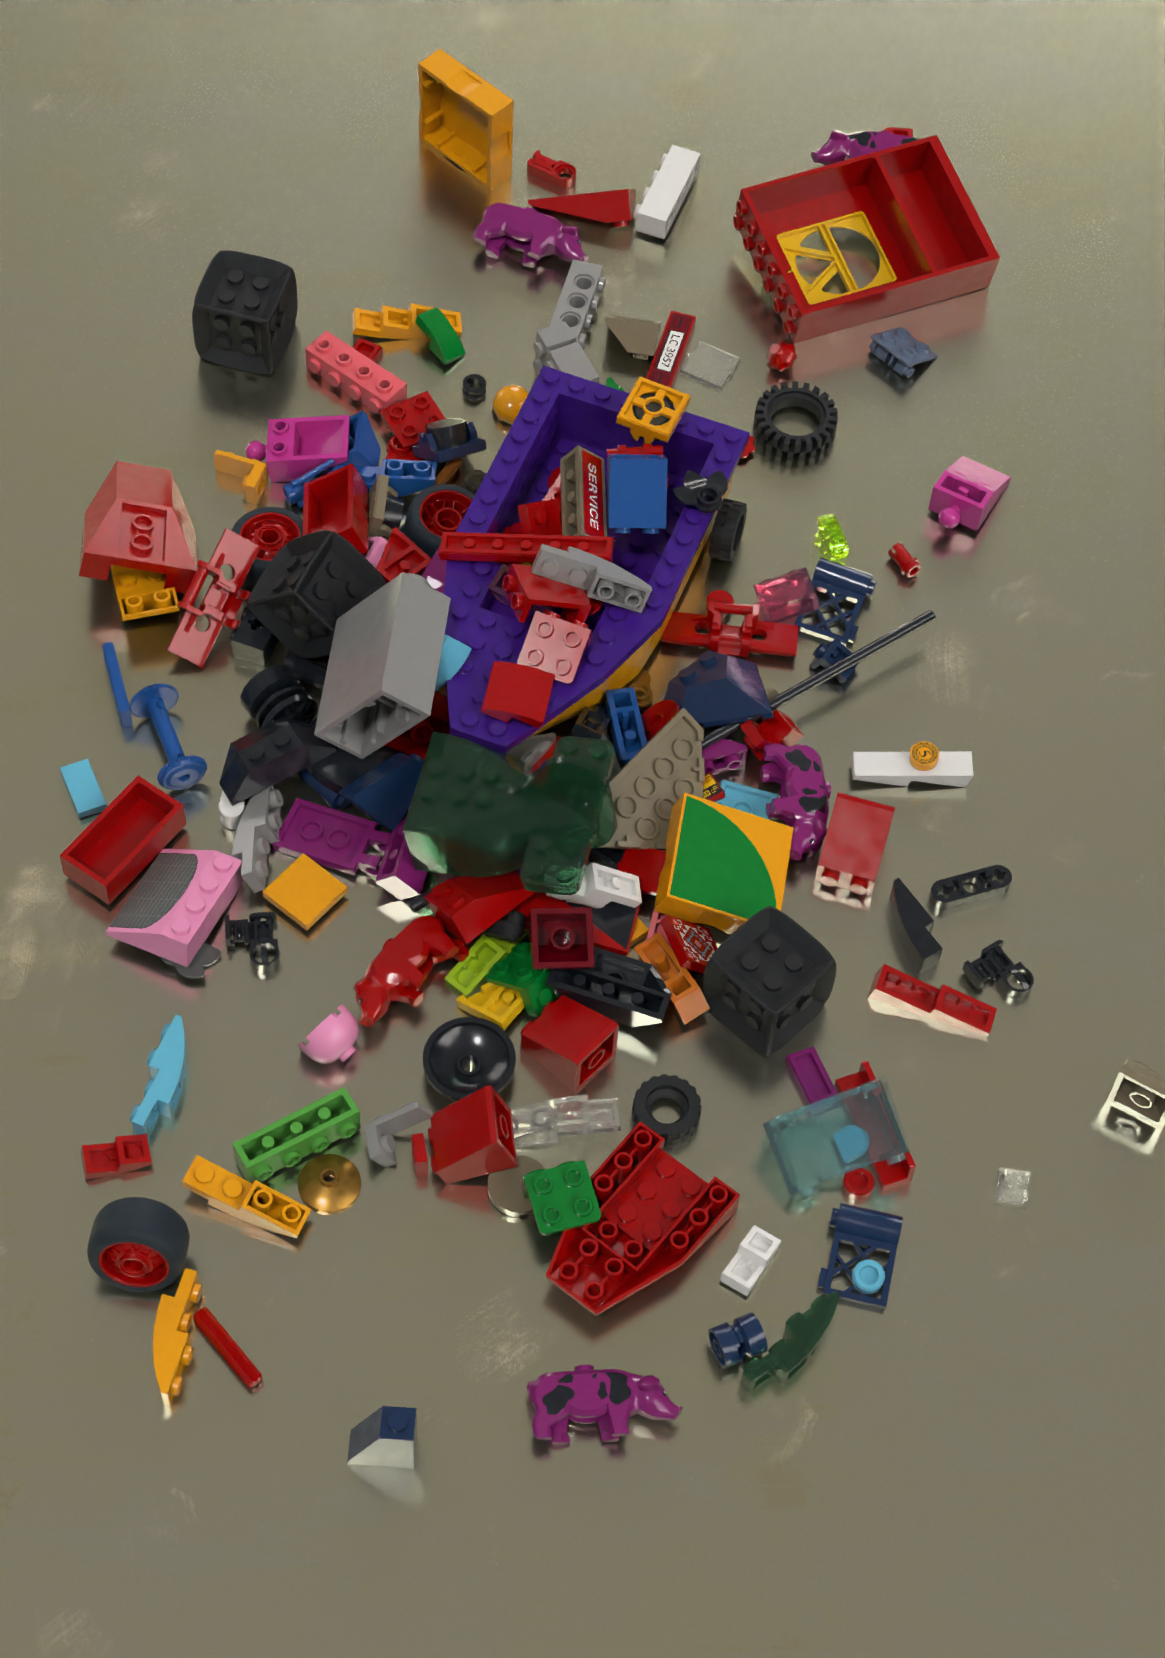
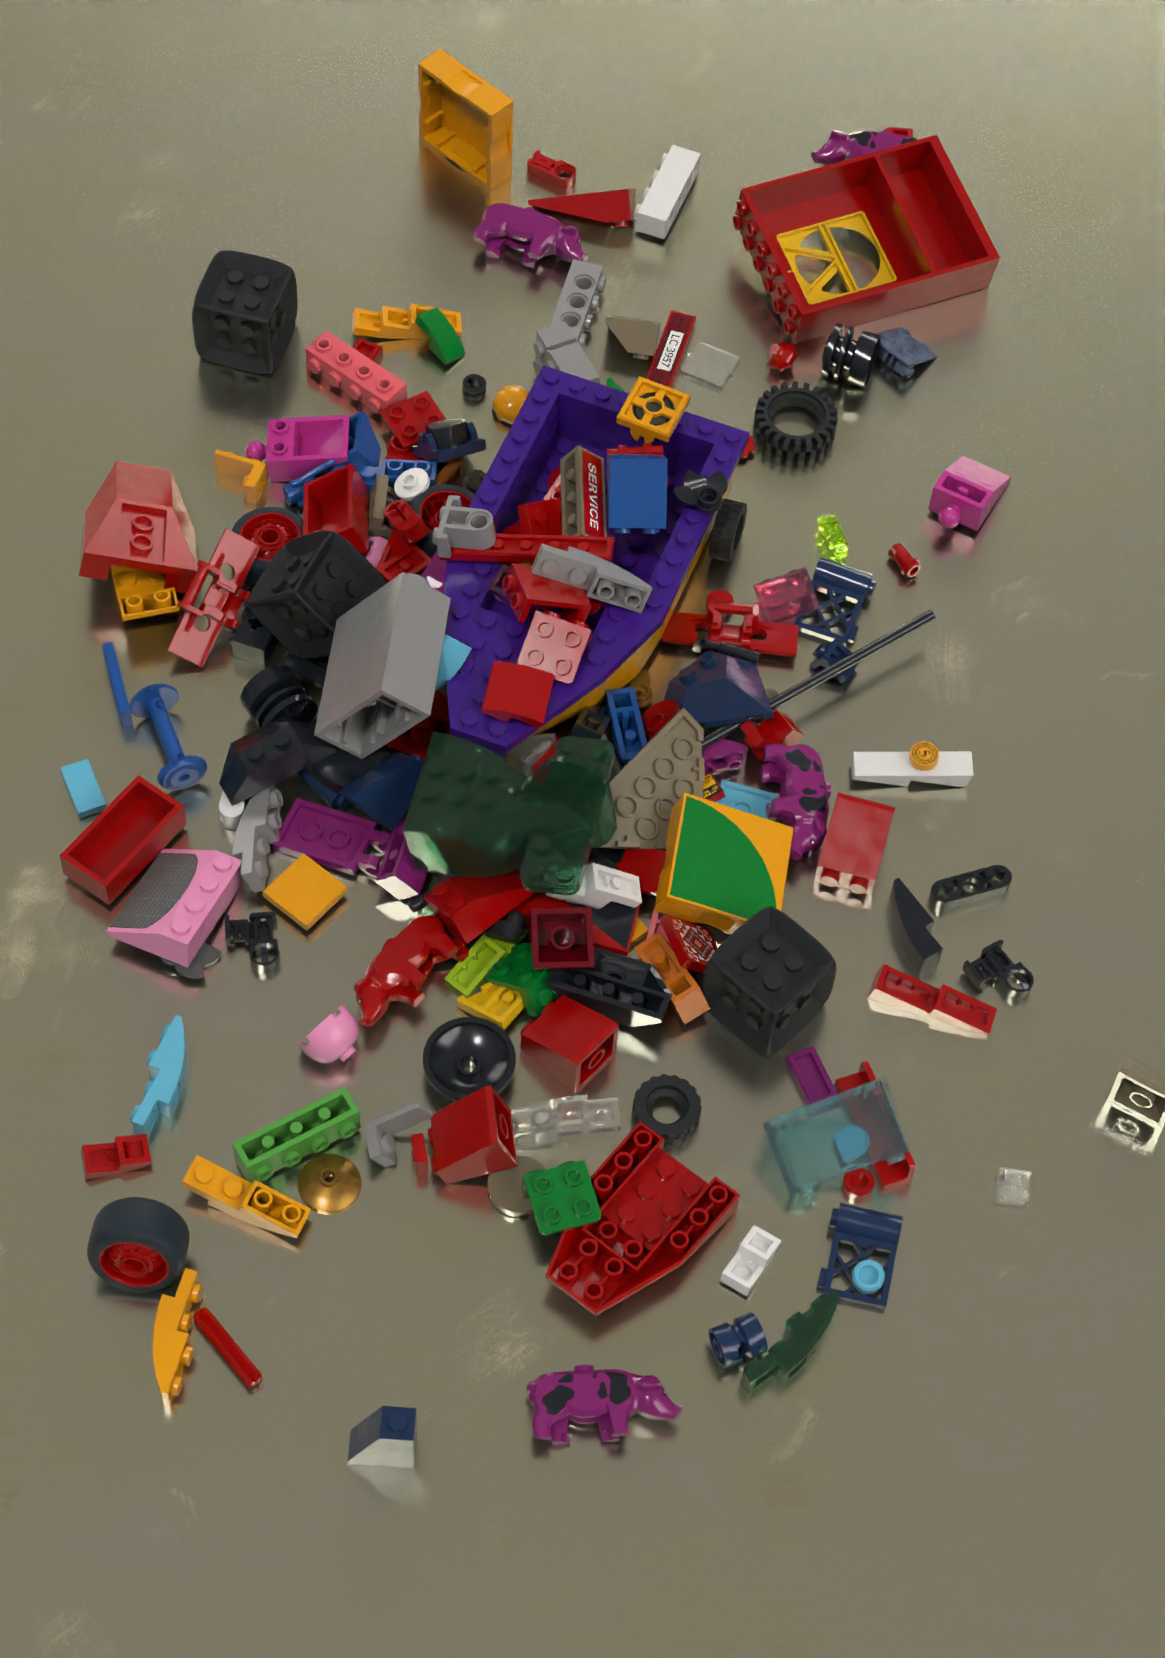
none -> red piece [383,499,428,543]
none -> white piece [394,468,430,501]
none -> light grey pin [432,495,496,558]
none -> black piece [692,632,760,663]
none -> black wheel [821,323,881,388]

